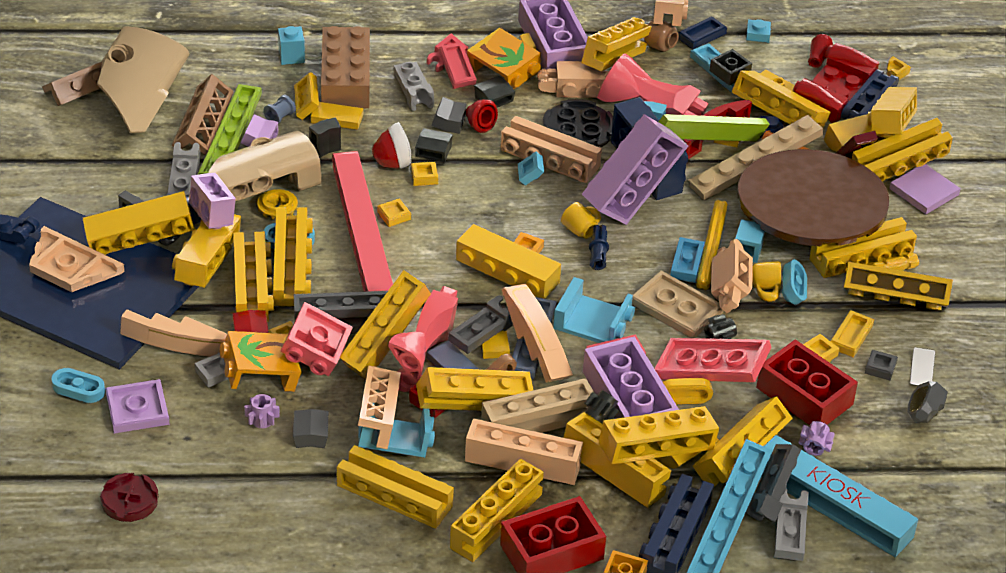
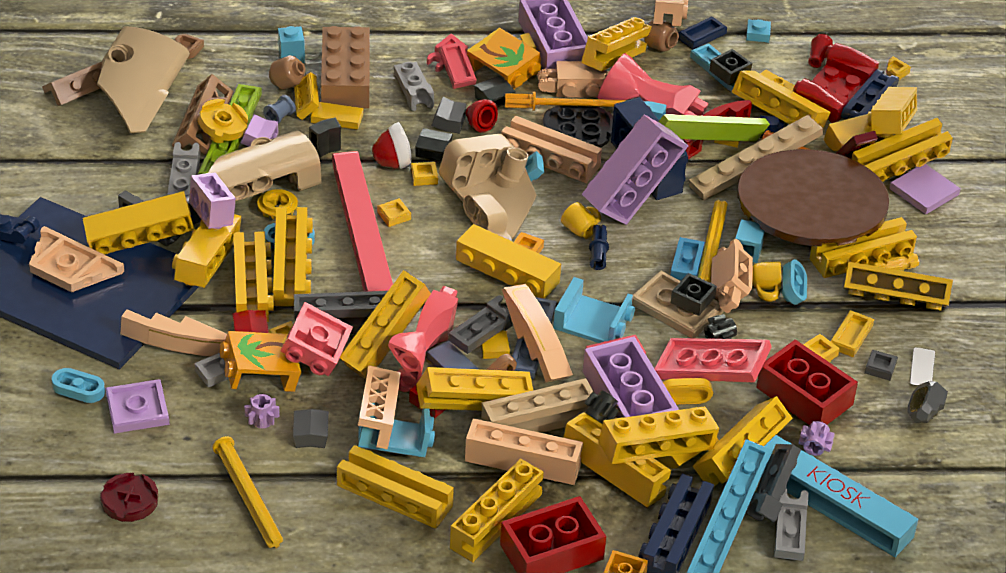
none -> medium nougat tile [175,34,204,59]
none -> yellow plate [197,99,248,143]
none -> yellow axle [212,436,283,548]
none -> medium nougat head [269,55,305,90]
none -> tan panel [439,134,537,241]
none -> light orange piece [505,92,626,111]
none -> pearl dark grey piece [670,273,717,316]

